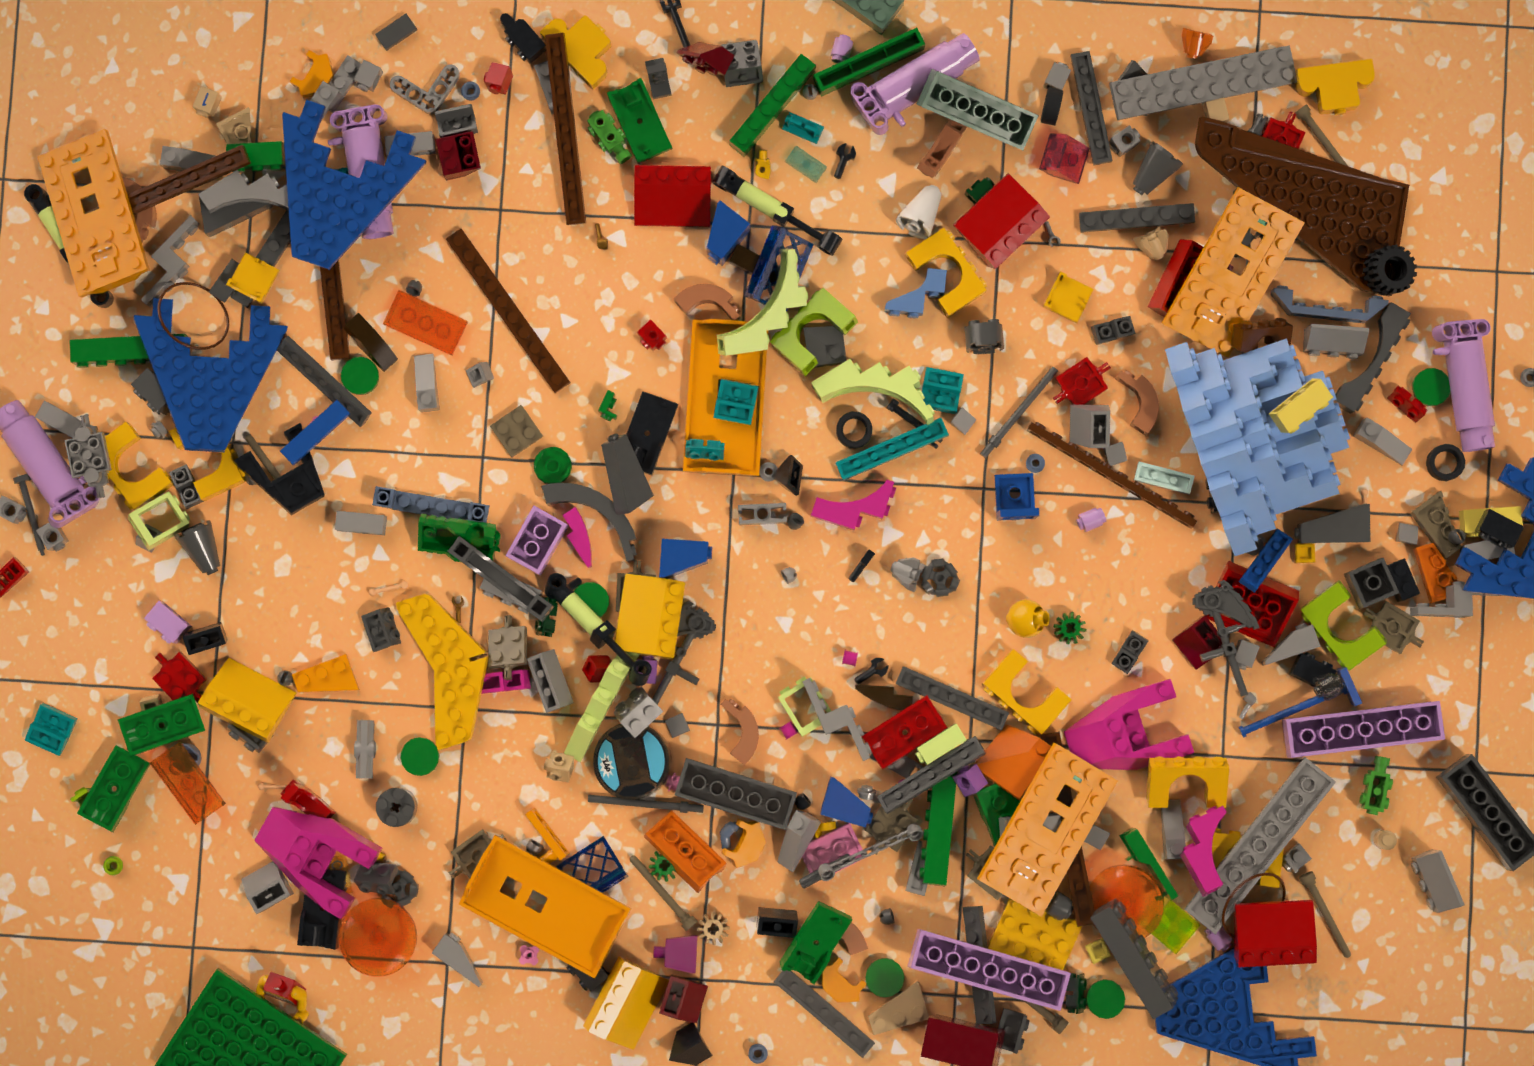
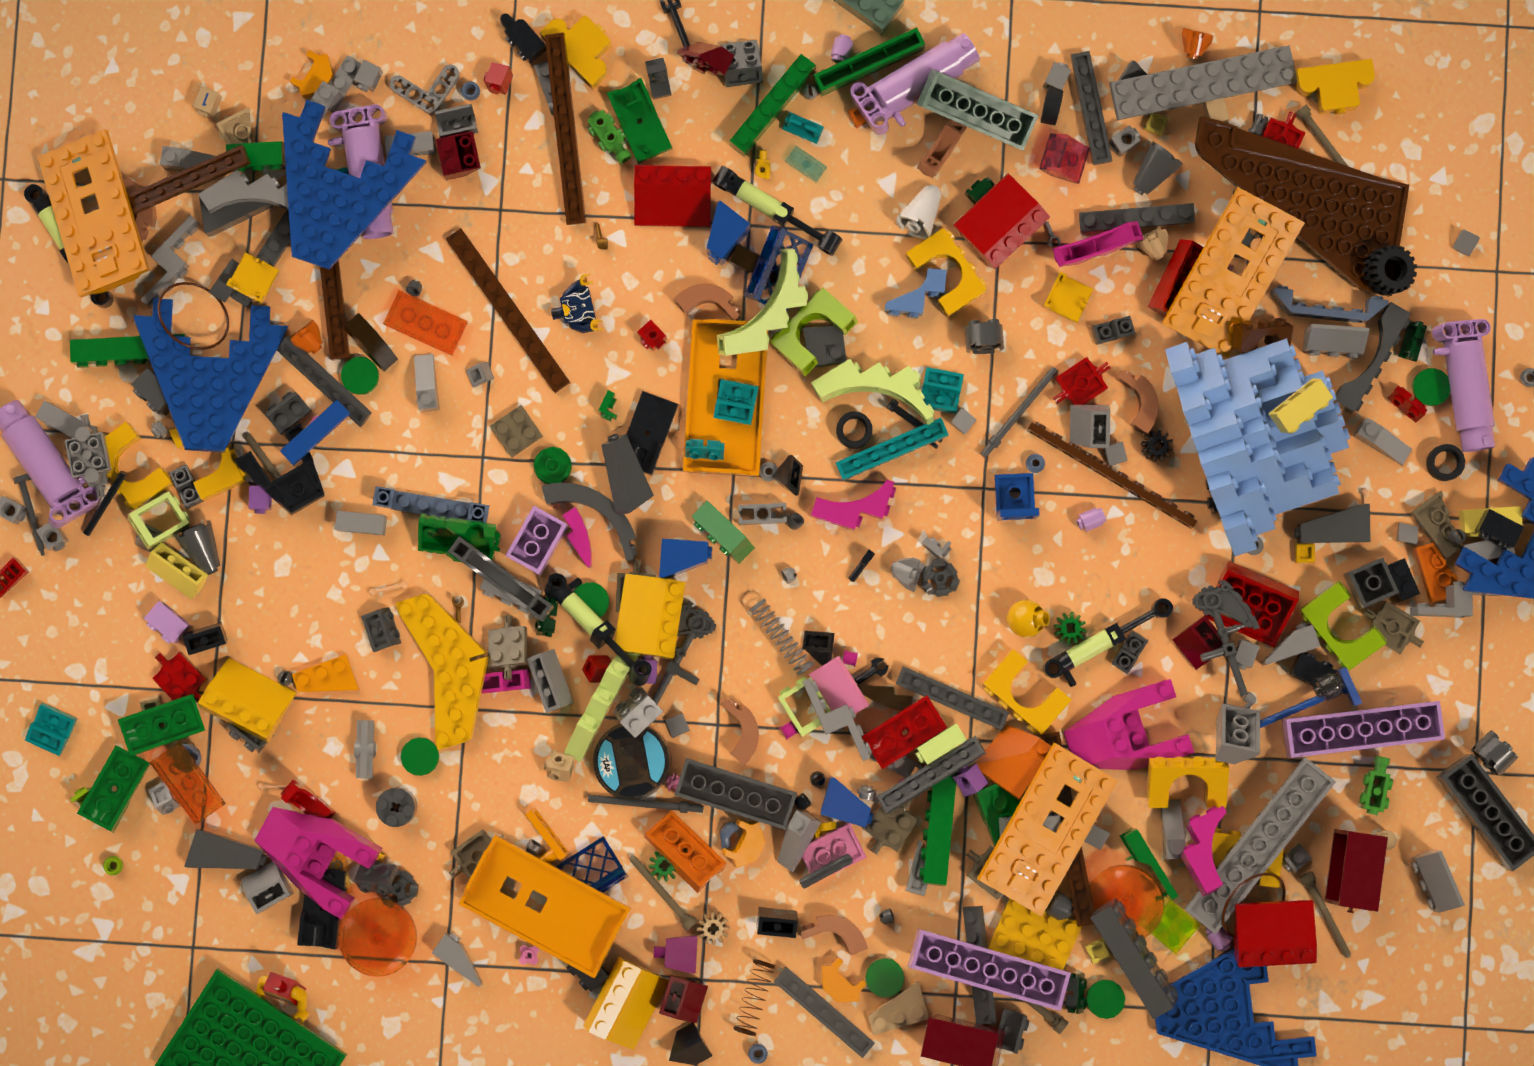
dark grey tile [375,13,417,51] -> none
green piece [779,901,853,985] -> none
light grey piece [818,824,924,881] -> none
black bar [834,143,856,179] -> none
light aqua plate [1133,461,1195,495] -> none
blue tile [1239,528,1293,593] -> none
none -> black bar [83,471,127,536]
none -> light yellow brick [145,542,208,599]
none -> light grey bracket [148,781,180,815]
none -> dark grey slope [184,829,267,869]
none -> medium lavender brick [249,486,272,514]
none -> dark grey bracket [265,391,312,435]
none -> orange brick [290,320,323,354]
none -> dark blue torso [551,273,603,333]
none -> green wedge [691,500,755,564]
none -> reddish brown piece [733,959,776,1036]
none -> light grey piece [749,598,814,676]
none -> black slope [802,630,835,666]
none -> bright pink tile [809,656,869,714]
none -> black hinge [810,771,825,787]
none -> orange tile [848,109,867,129]
none -> light grey bracket [921,537,951,558]
none -> black piece [1043,598,1173,687]
none -> dark pink arch [1053,221,1144,267]
none -> black gear [1141,430,1173,462]
none -> light yellow tile [1144,113,1169,137]
none -> light grey slope [1215,703,1260,764]
none -> dark red container [1324,829,1388,913]
none -> dark green hinge [1398,321,1427,362]
none -> light grey slope [1452,229,1480,257]
none -> dark grey brick [1471,730,1518,776]

